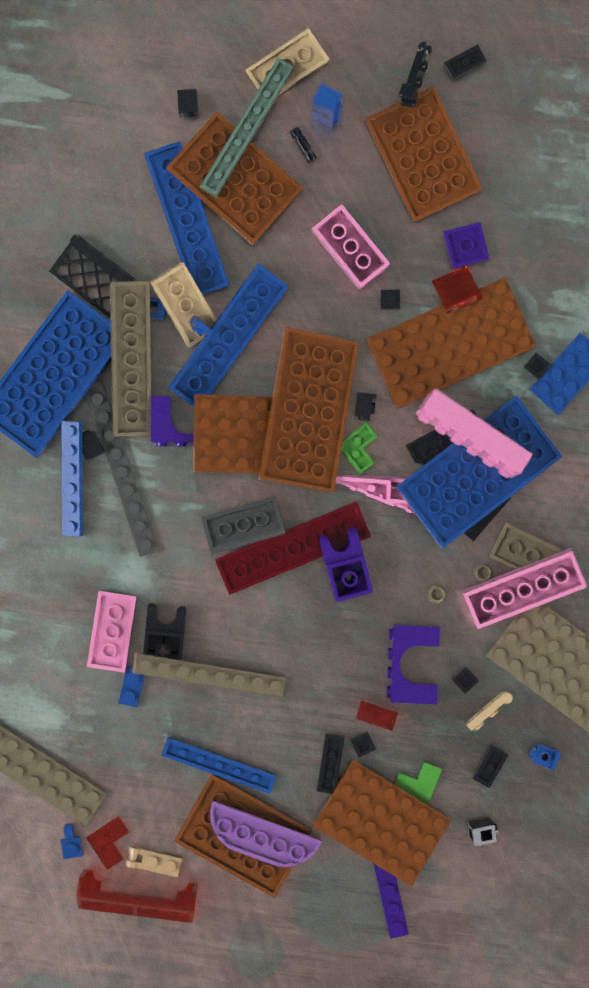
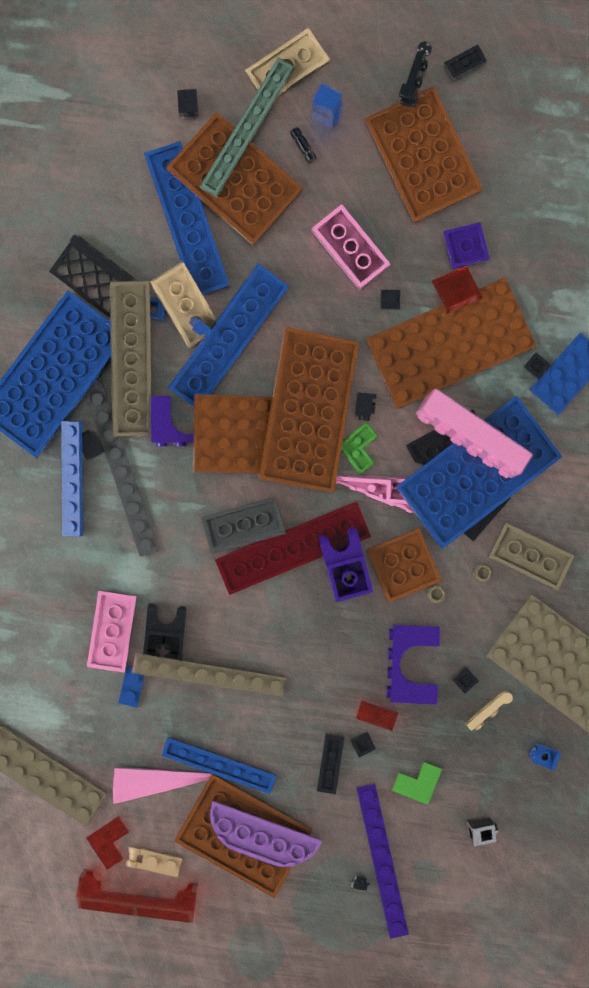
blue plate [60,824,83,859] -> none
dark orange plate [313,760,451,887] -> none
bright pink brick [463,547,587,629] -> none
black plate [472,745,508,788] -> none
none -> bright pink wedge [113,766,211,804]
none -> black plate [351,877,370,891]
none -> dark orange plate [366,528,442,603]

